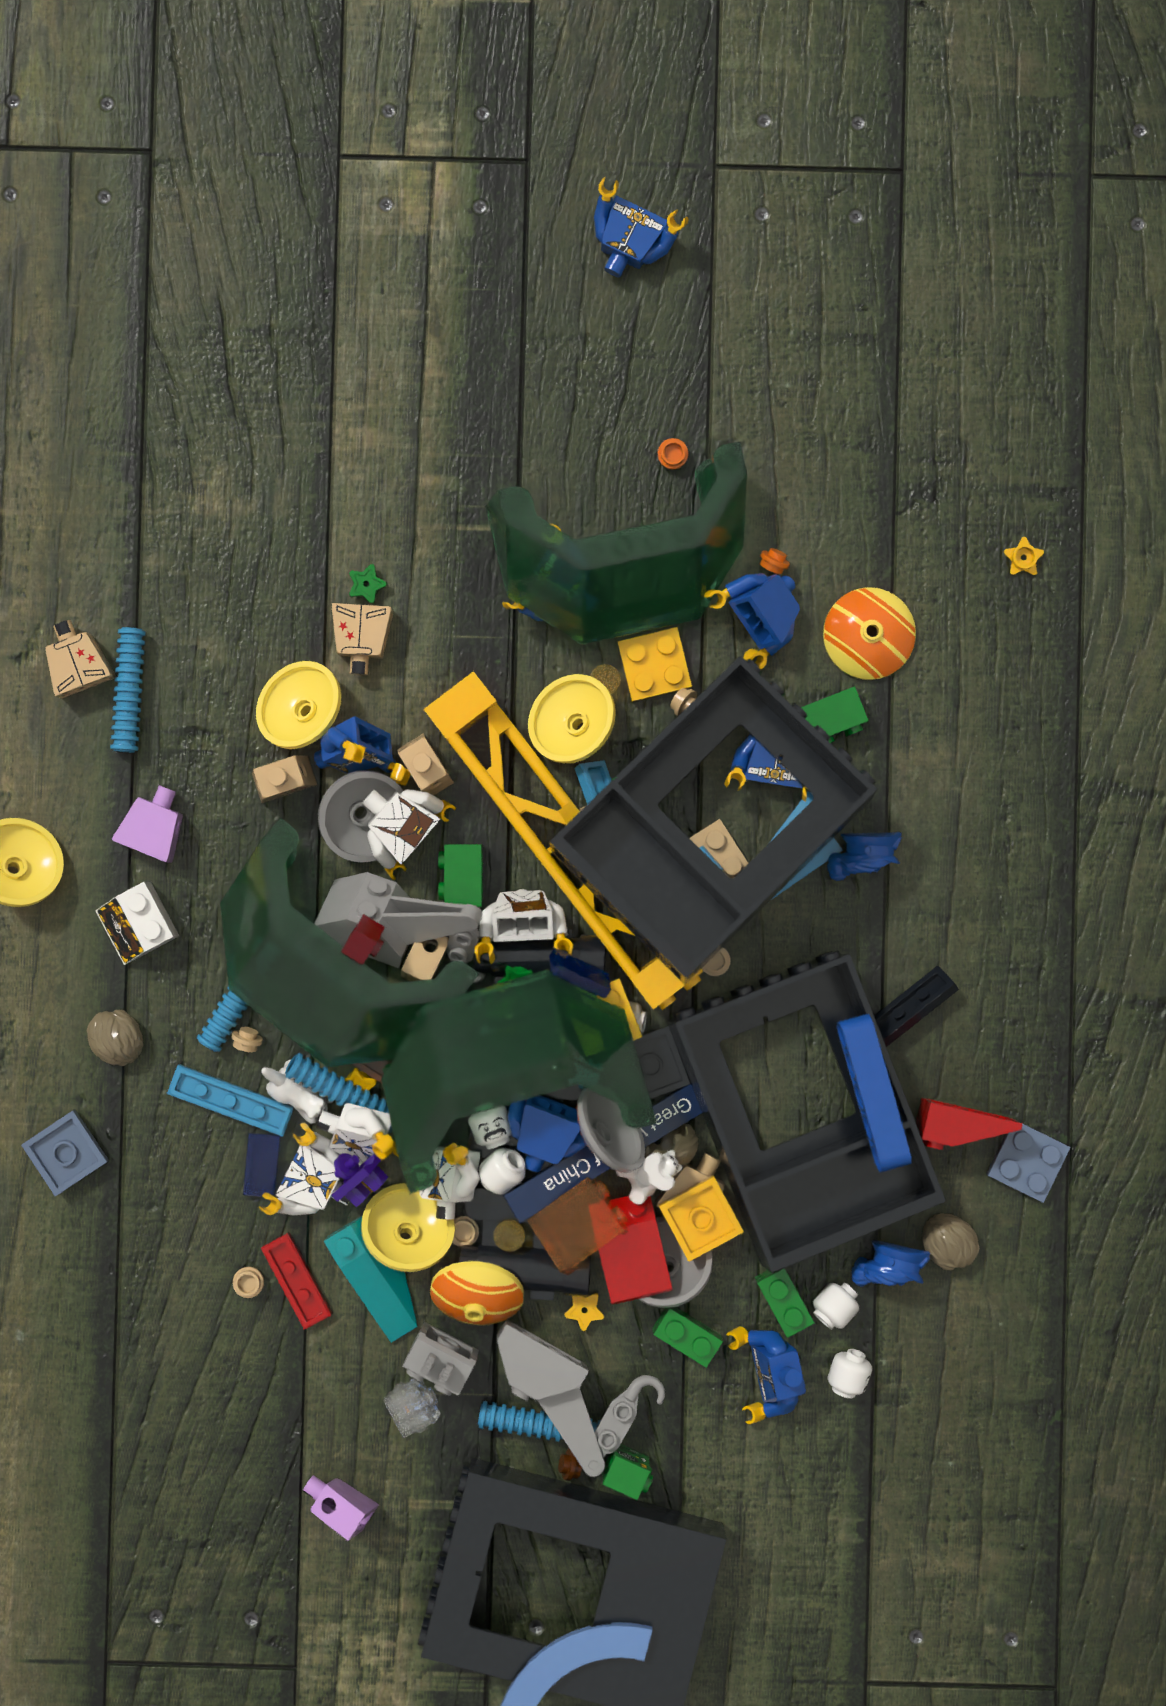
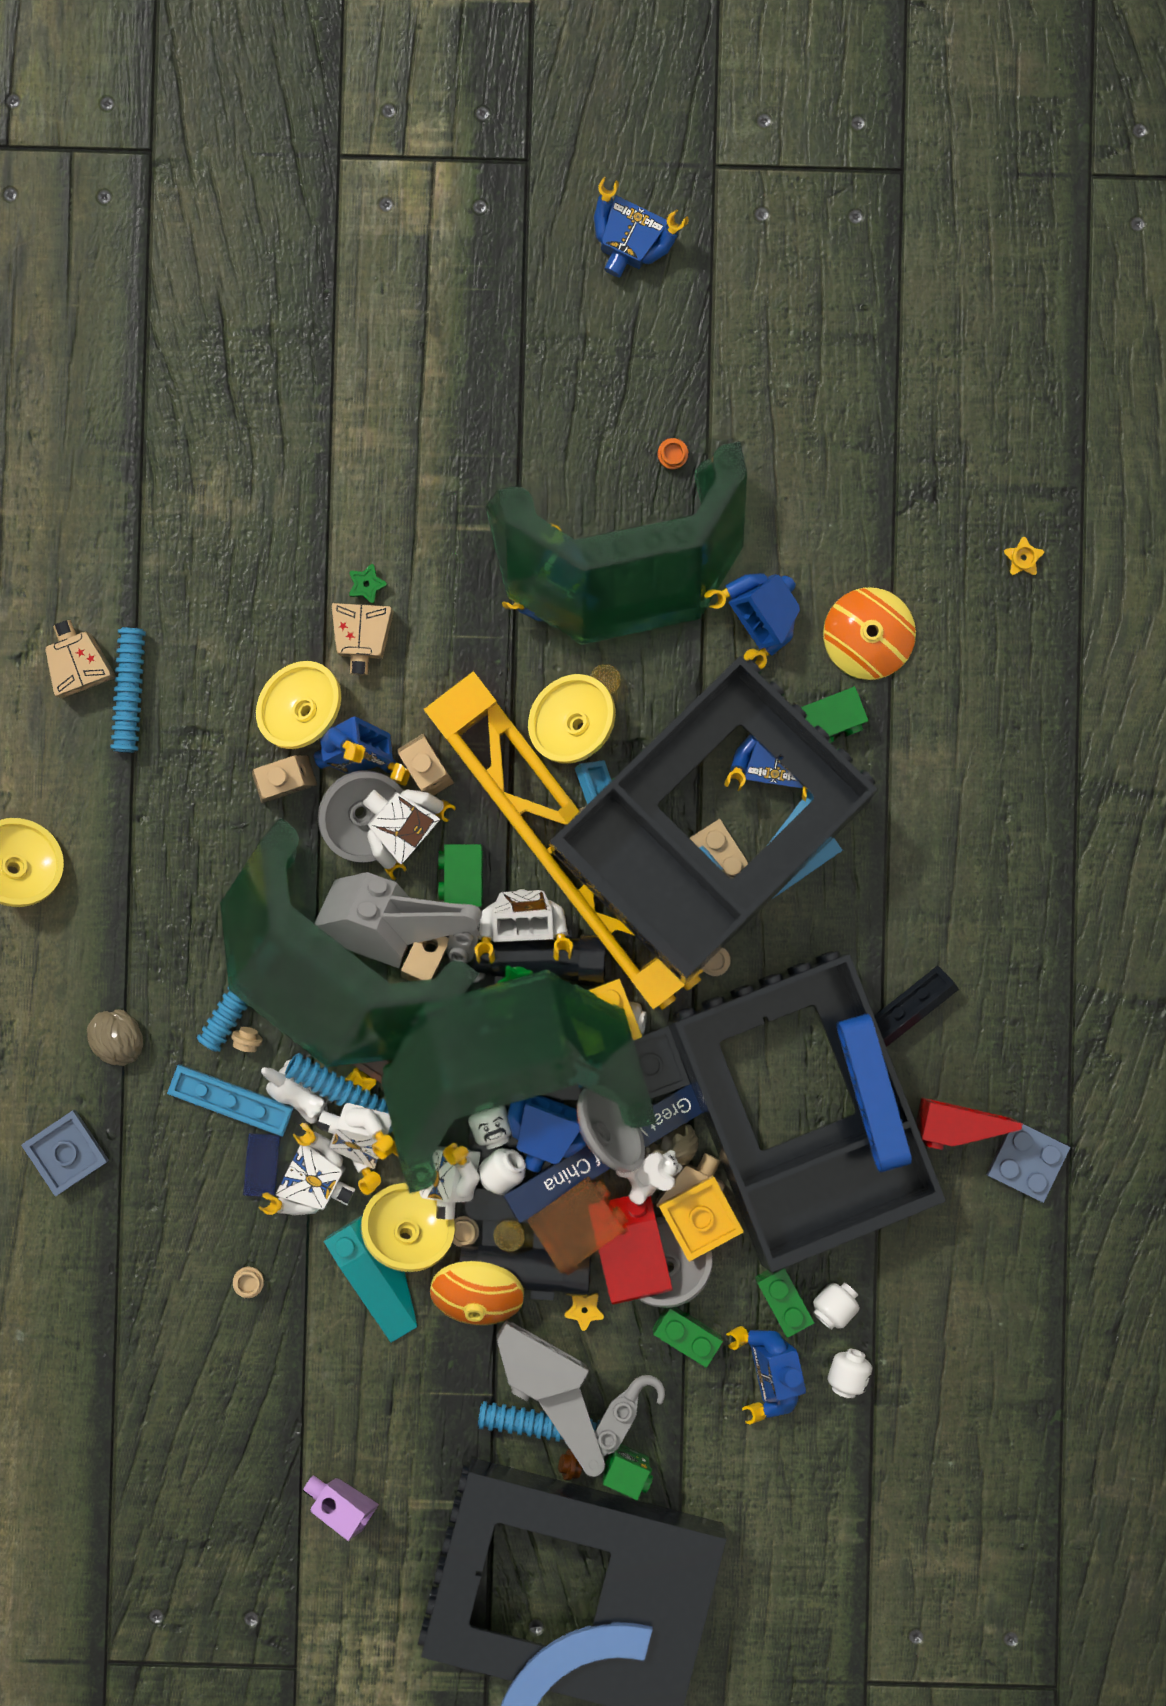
white slope [96,882,179,965] -> none
lavender torso [112,785,183,863] -> none
red tile [261,1232,333,1330] -> none
dark purple hips [331,1153,388,1207] -> none
dark red plate [341,914,385,965] -> none
clear head [383,1379,441,1438] -> none
light grey hinge [402,1321,479,1396] -> none
clear blue tile [549,948,611,998] -> none
yellow plate [617,627,692,702] -> none
tan plate [670,688,697,717] -> none
orange plate [760,548,790,574] -> none
blue piece [827,832,902,881] -> none
blue piece [851,1240,931,1286] -> none
dark tan hair [922,1213,980,1270] -> none

